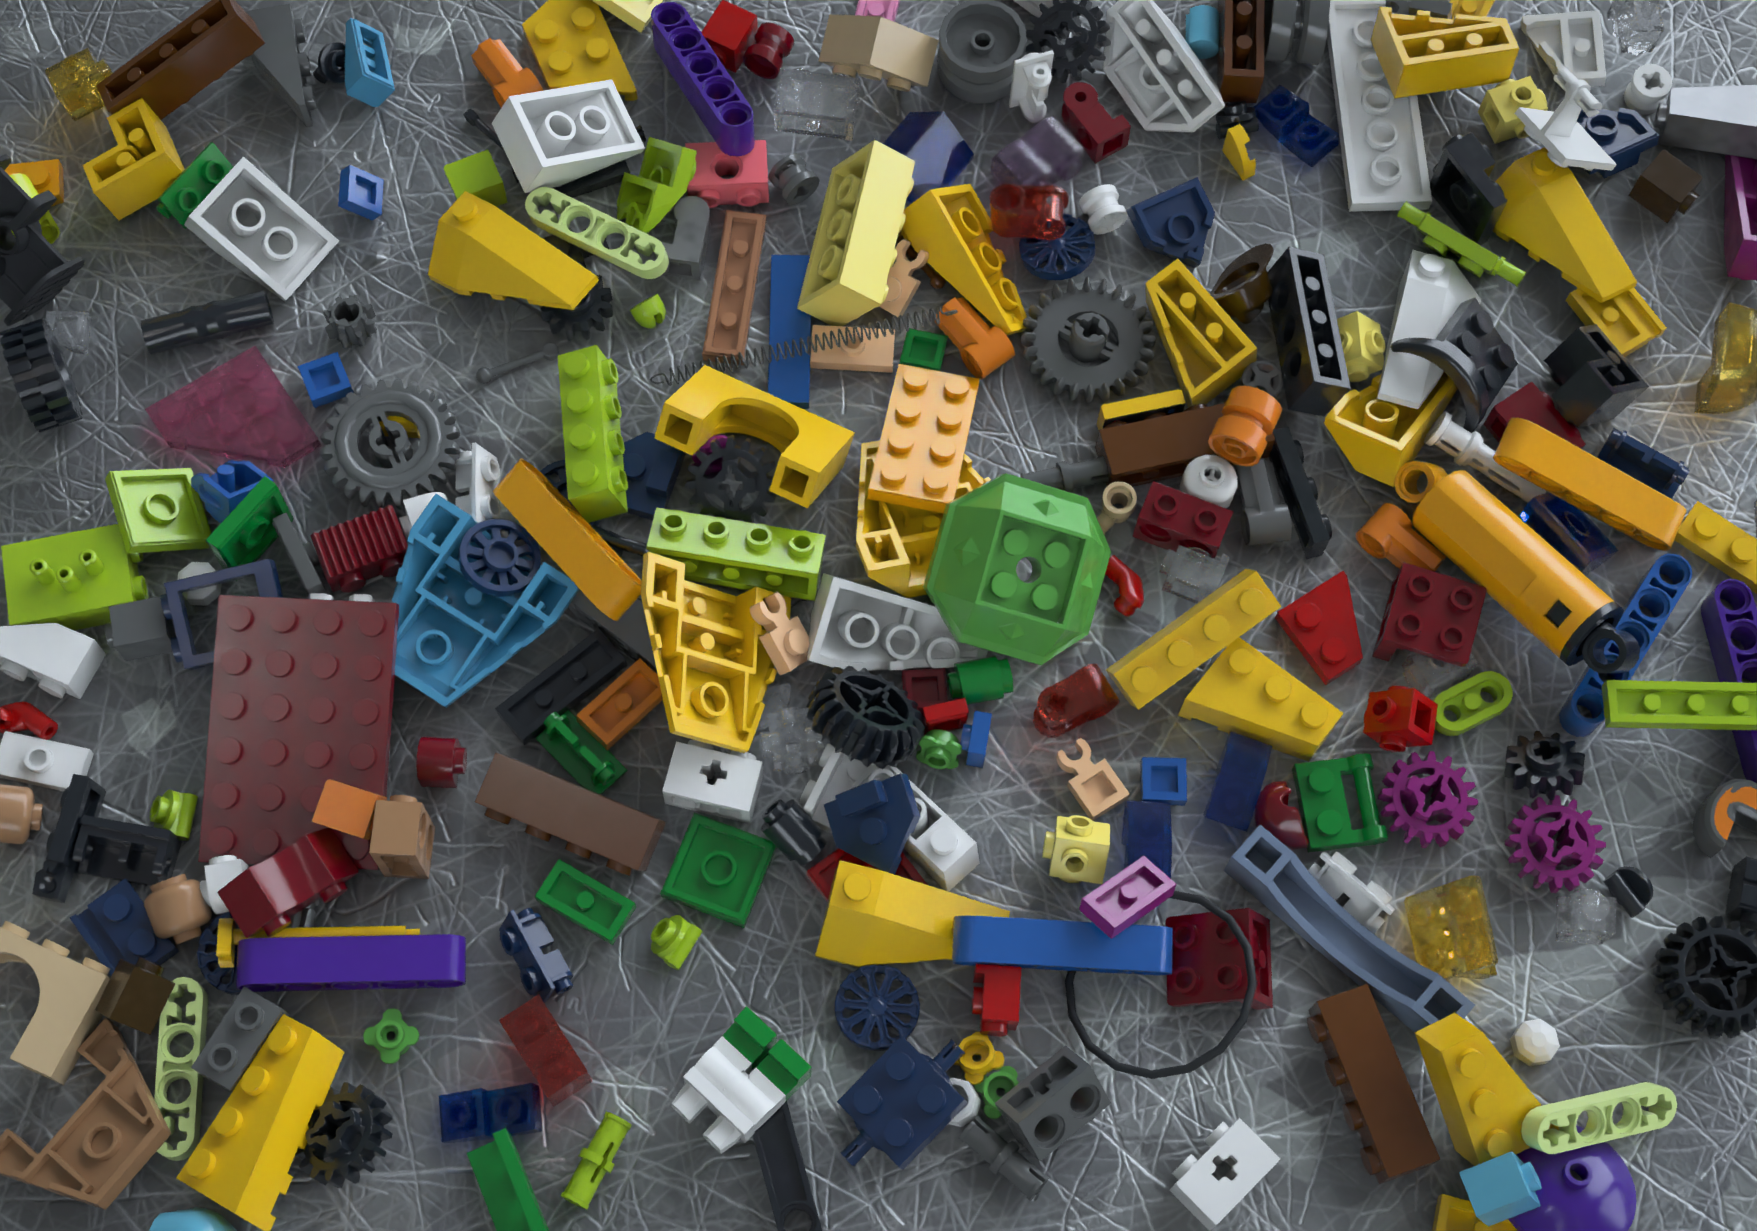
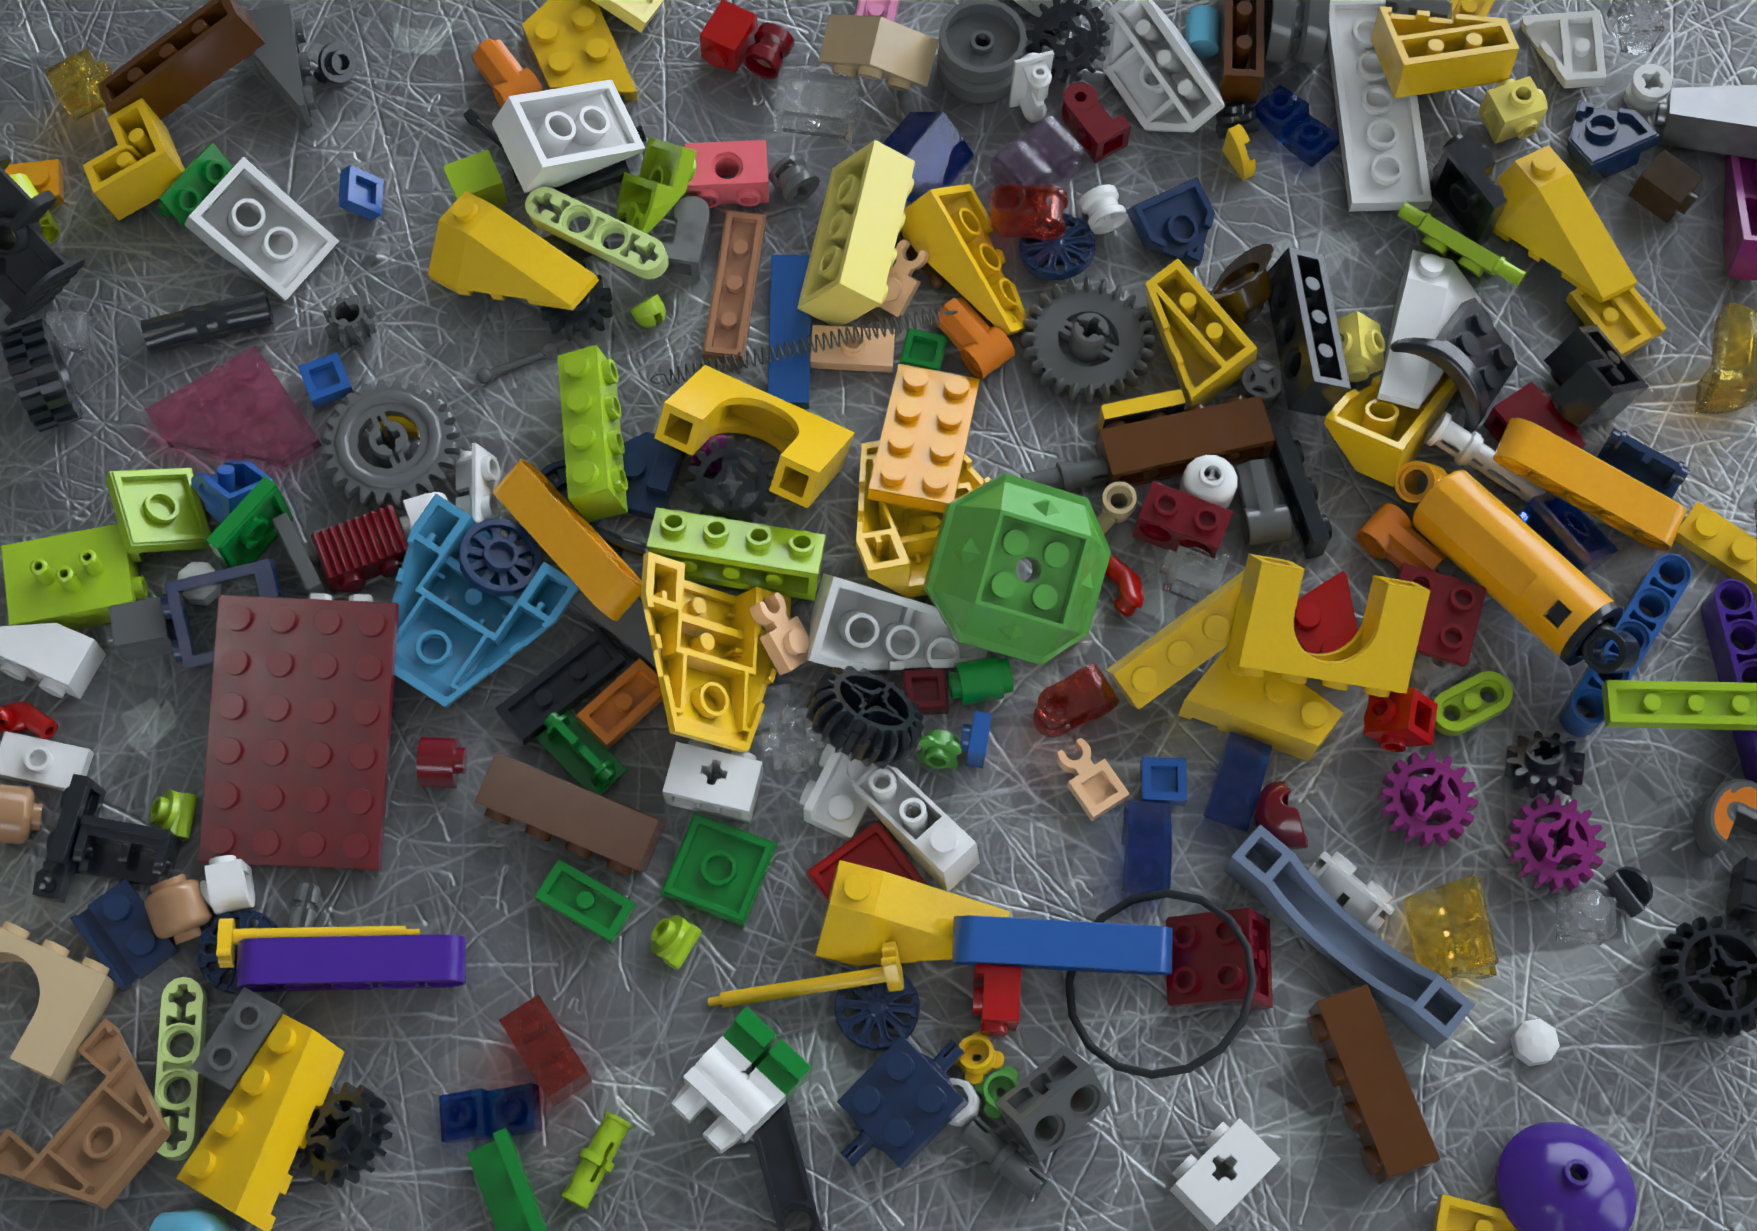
dark brown brick [95,957,175,1035] -> none
dark red brick [217,827,359,938] -> none
orange panel [312,779,387,840] -> none
dark azure slope [345,18,395,107] -> none
bright green plate [363,1008,419,1064] -> none
medium nougat brick [369,795,435,879] -> none
dark blue hinge [499,908,573,1007] -> none
dark purple beam [651,2,755,157] -> none
black brick [761,799,827,866] -> none
dark blue plate [824,773,921,875] -> none
red tile [922,698,969,735] -> none
light yellow brick [1042,815,1110,884] -> none
plate [1079,856,1176,939] -> none
orange wheel [1208,386,1282,466] -> none
green plate [1292,753,1388,853] -> none
yellow wedge [1415,1012,1559,1166] -> none
medium azure brick [1459,1151,1542,1227] -> none
white plate [1514,67,1617,171] -> none
yellowish green beam [1521,1082,1677,1154] -> none
none -> yellow piece [708,941,904,1008]
none -> yellow arch [1226,554,1430,697]

